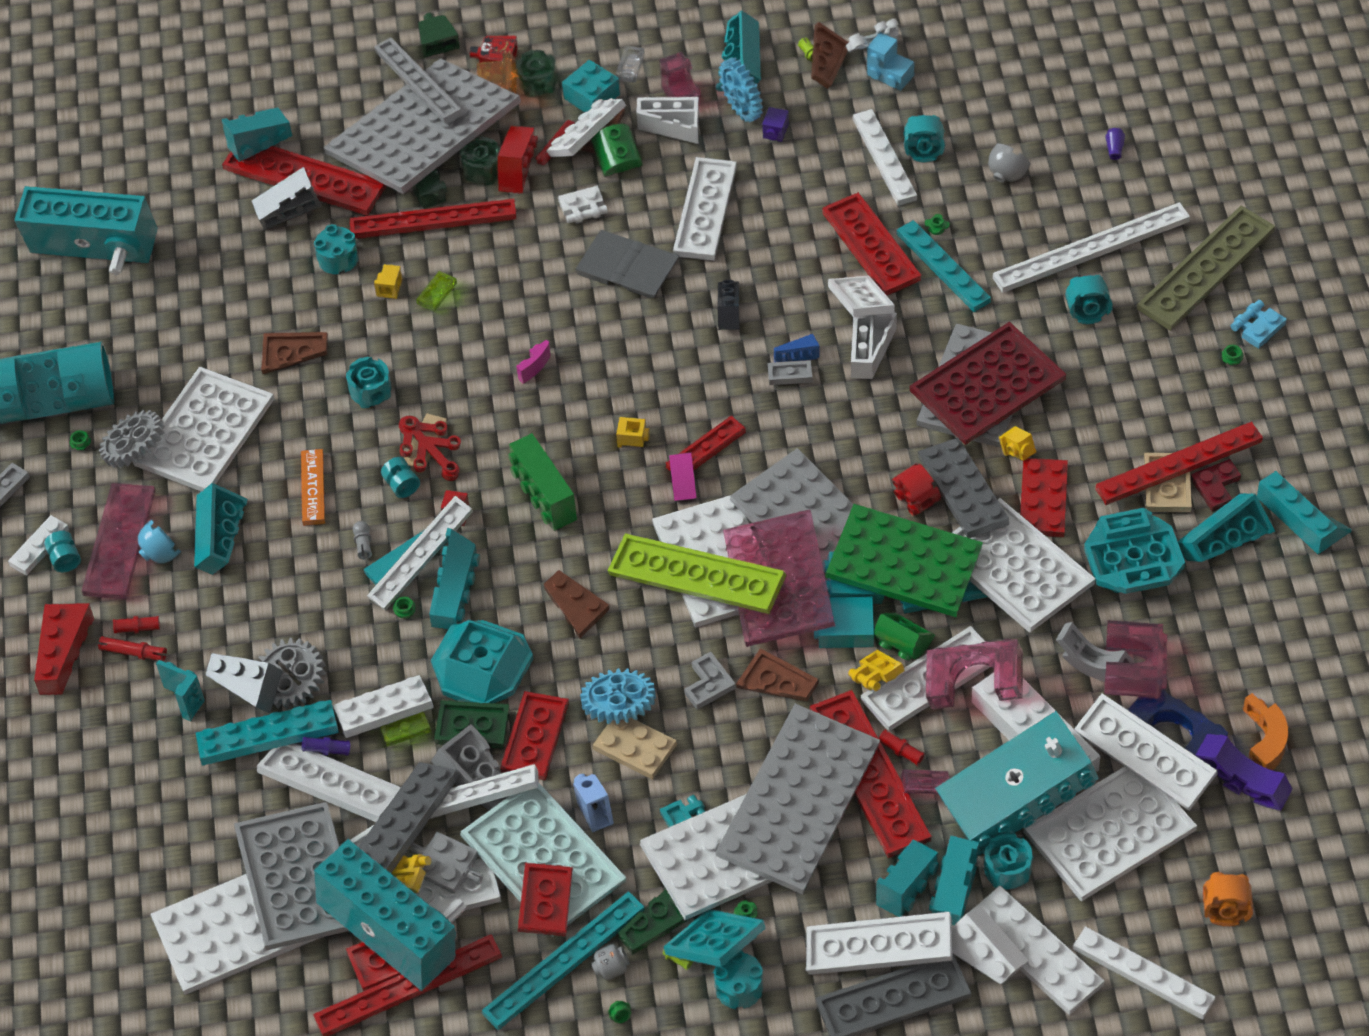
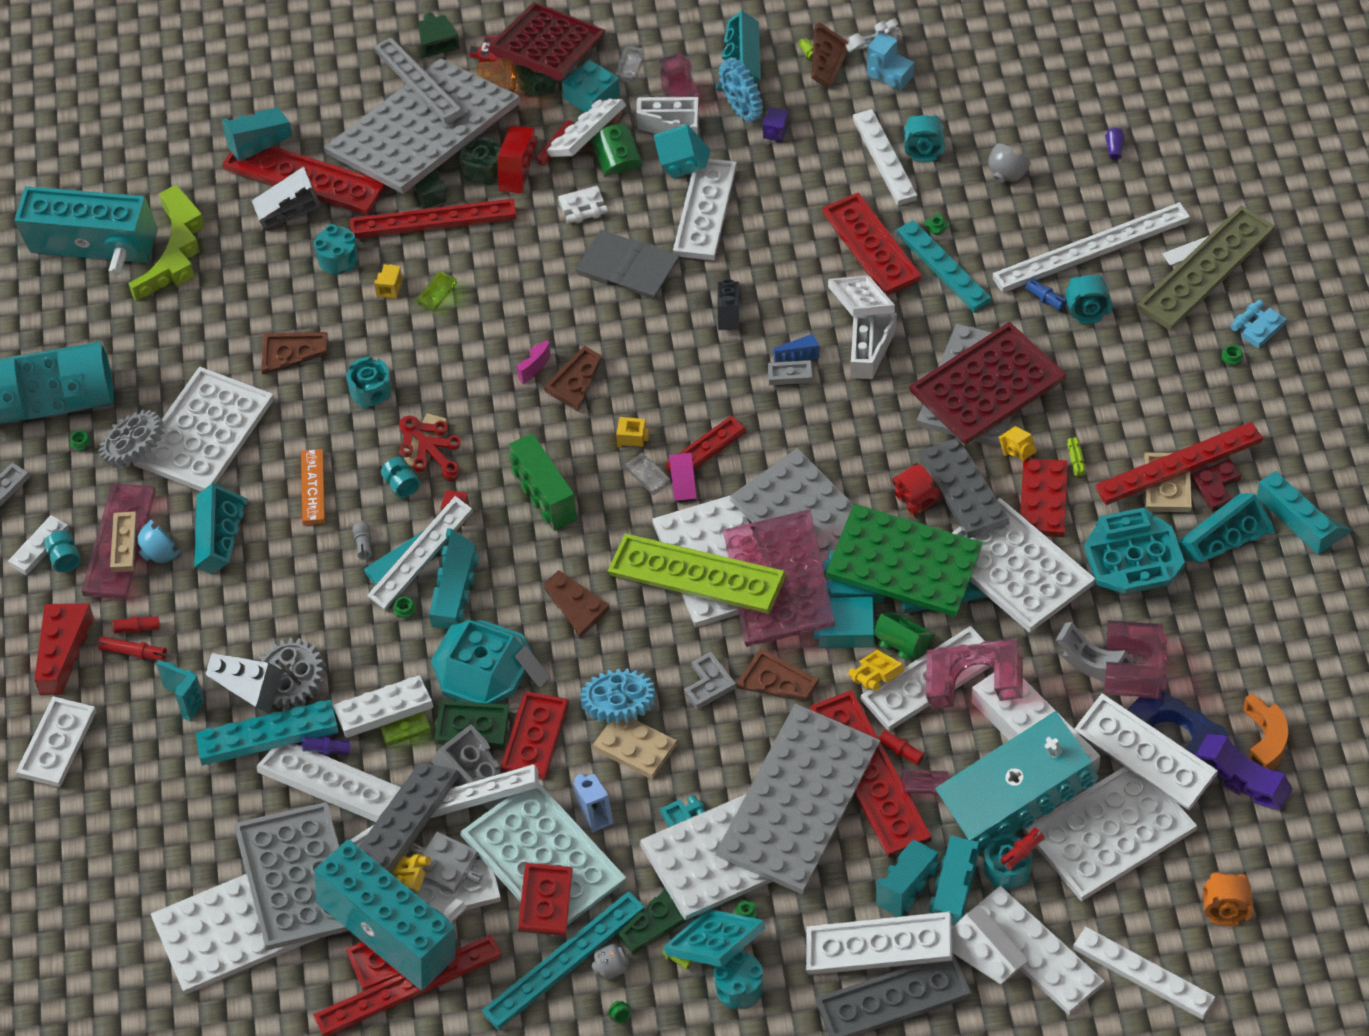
none -> white plate [16,697,97,787]
none -> tan plate [110,512,137,572]
none -> lime arch [129,184,205,301]
none -> dark red plate [488,2,606,81]
none -> light grey sticker [515,646,550,687]
none -> copper wing [544,345,602,411]
none -> clear plate [625,452,670,496]
none -> teal slope [654,124,711,179]
none -> red pin [1000,828,1045,871]
none -> blue pin [1025,278,1067,312]
none -> lime axle [1067,437,1086,477]
none -> white sticker [1162,236,1208,265]

